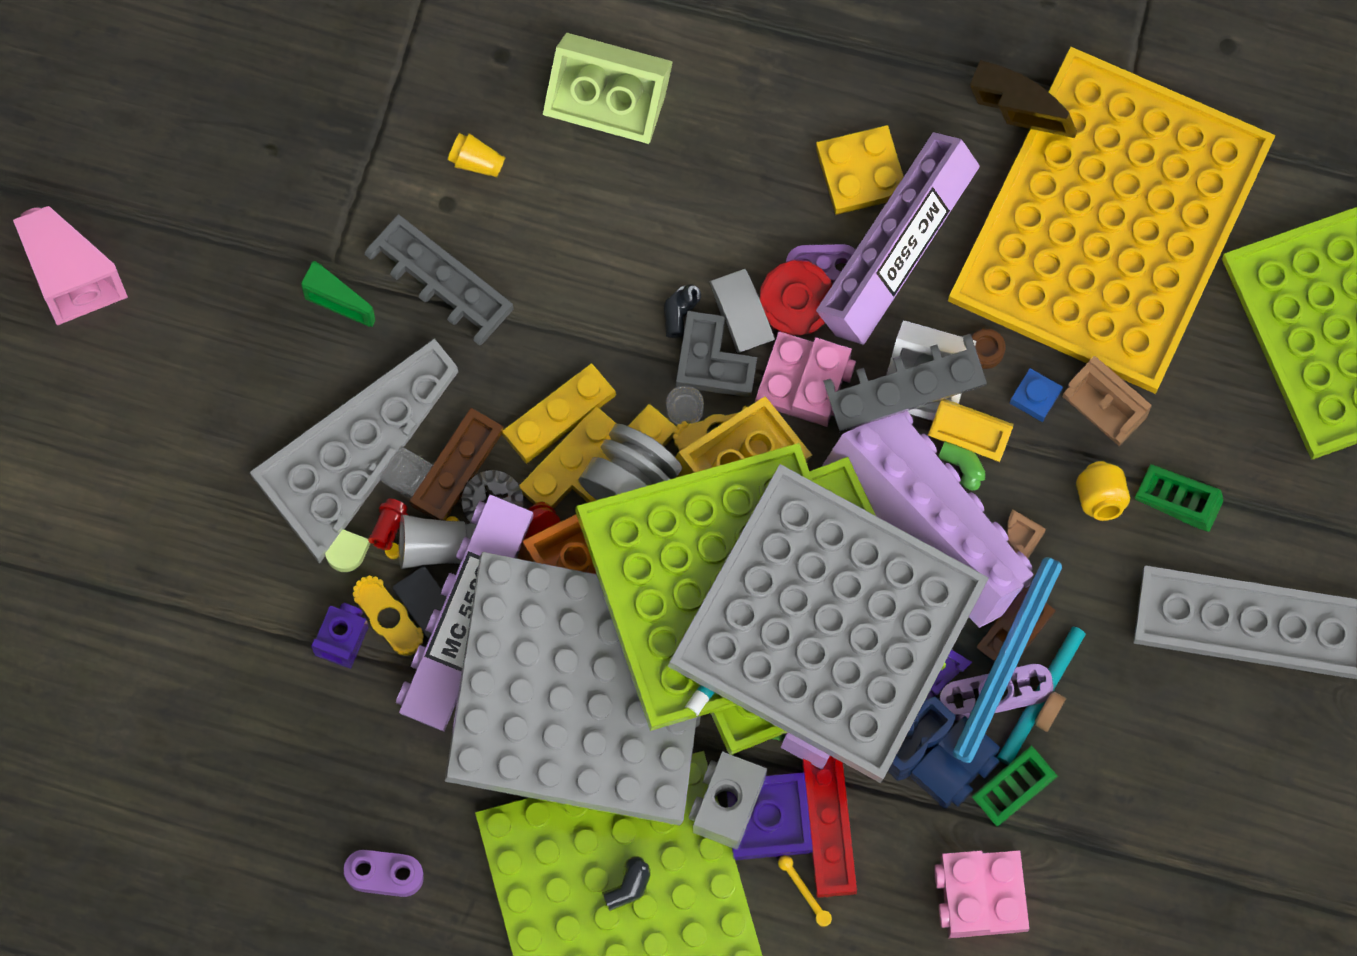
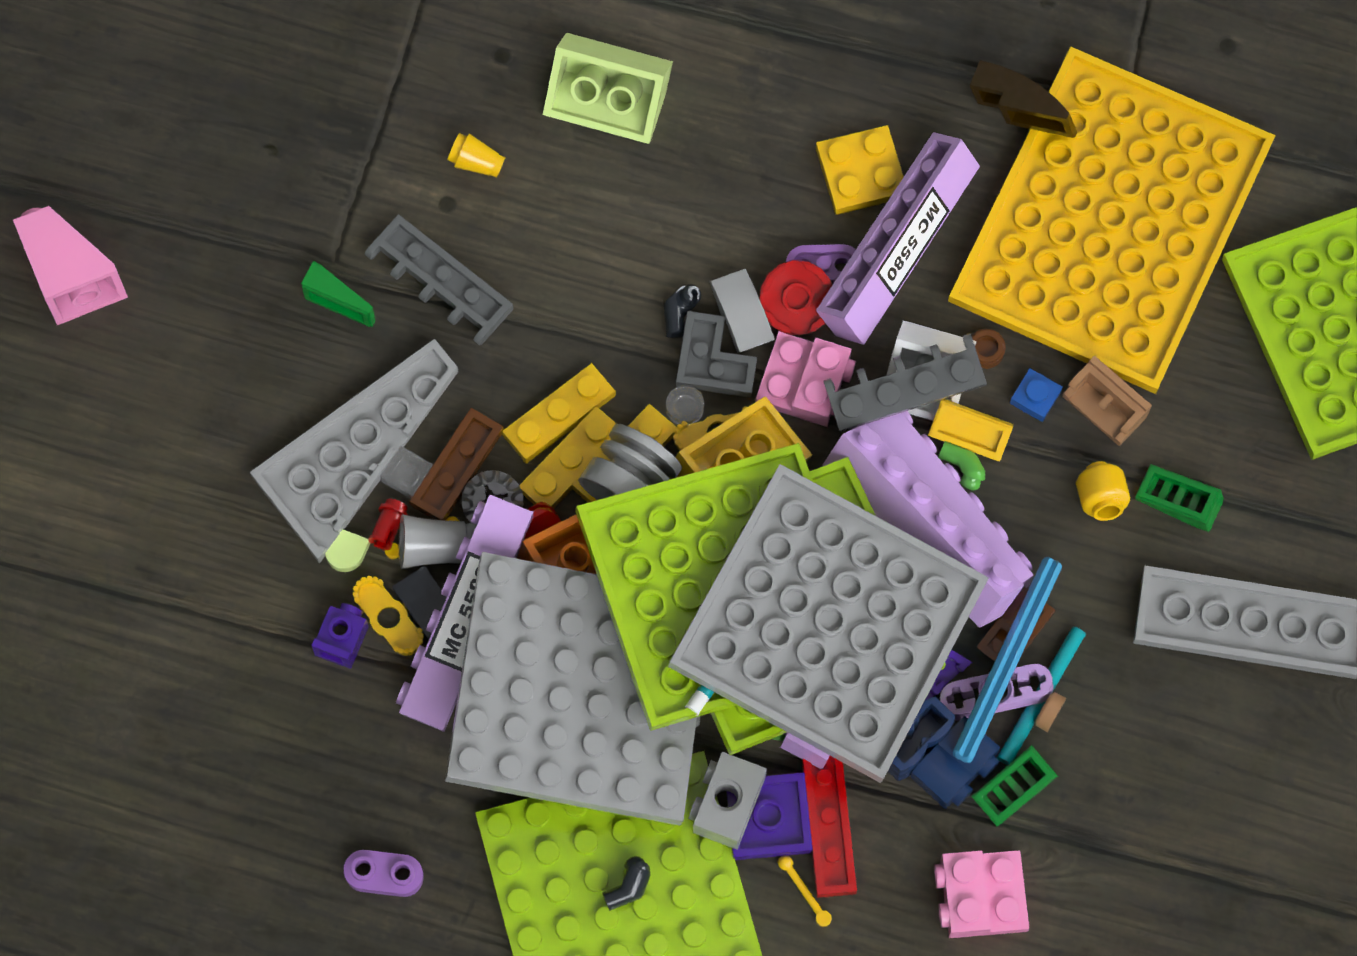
medium nougat tile [1006,510,1046,559] -> none

